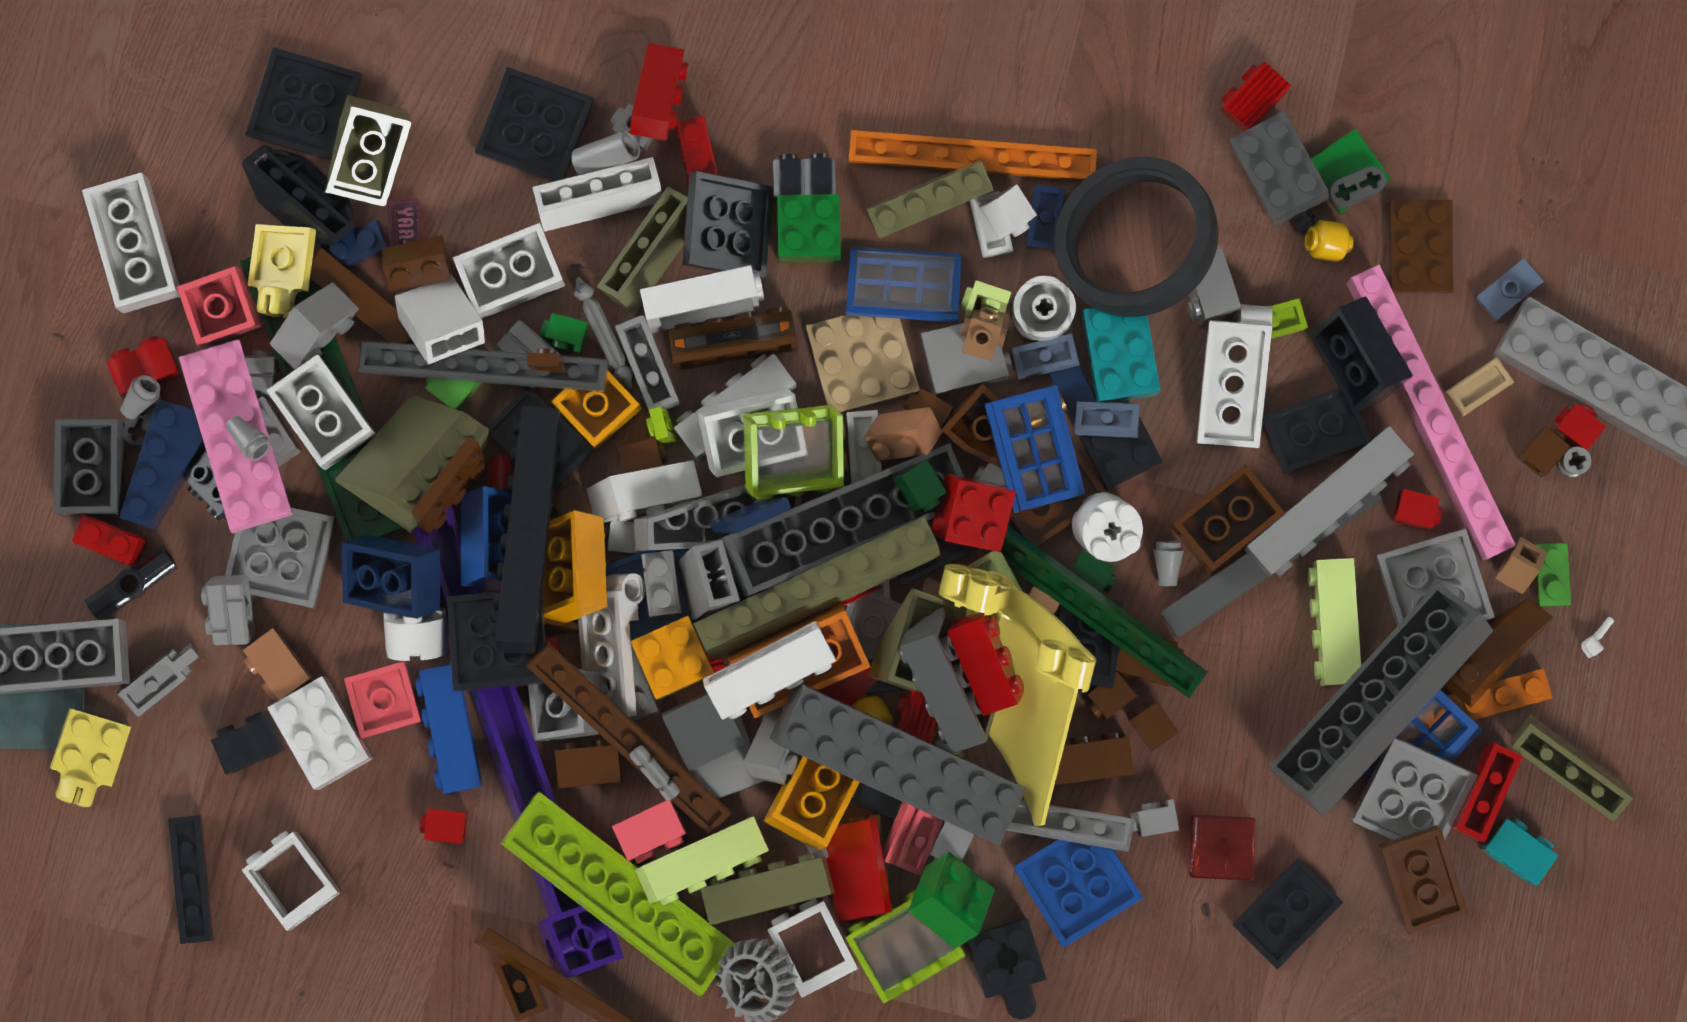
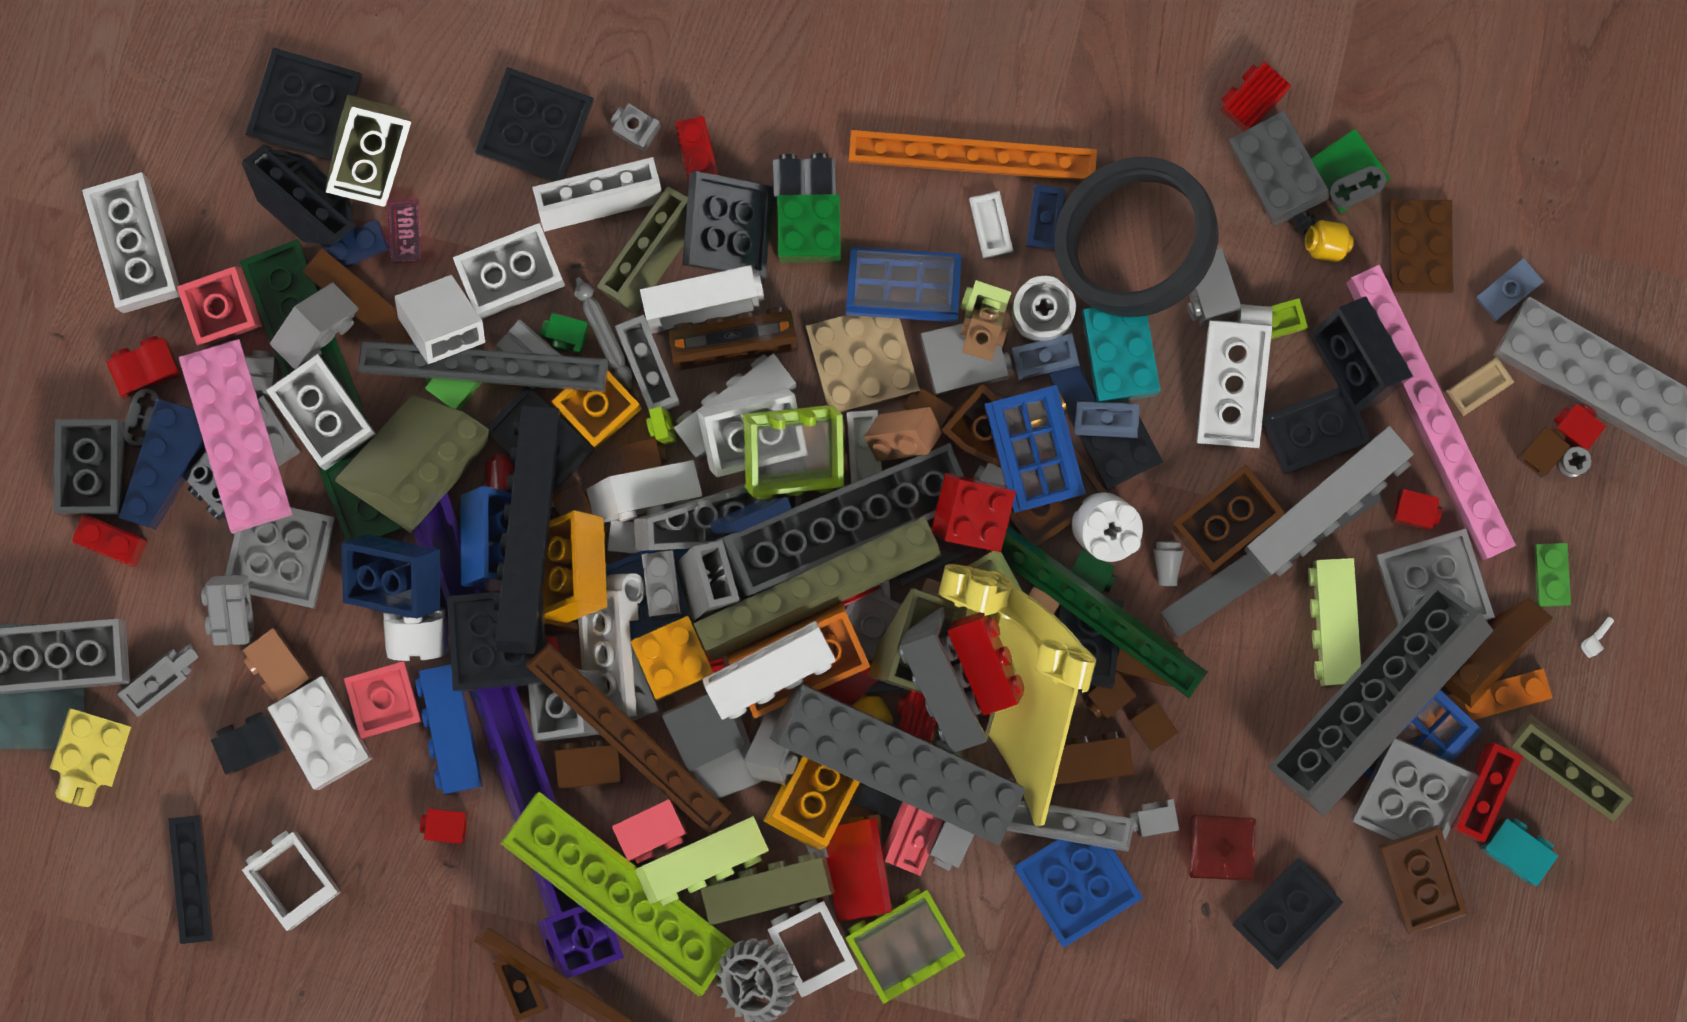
black piece [84,546,178,620] -> none
light grey cone [120,375,160,419] -> none
light grey cone [225,415,271,461] -> none
light yellow plate [248,224,316,318] -> none
reddish brown brick [382,235,451,293] -> none
reddish brown plate [412,436,485,535] -> none
reddish brown plate [527,348,564,372] -> none
light grey pin [572,130,640,175] -> none
red brick [630,43,689,141] -> none
light grey axle [630,745,680,801] -> none
olive brick [867,159,994,239] -> none
dark green brick [893,460,946,512] -> none
green brick [908,852,995,949] -> none
black brick [968,918,1047,1020] -> none
white brick [980,184,1037,239] -> none
medium nougat brick [1495,537,1548,594] -> none

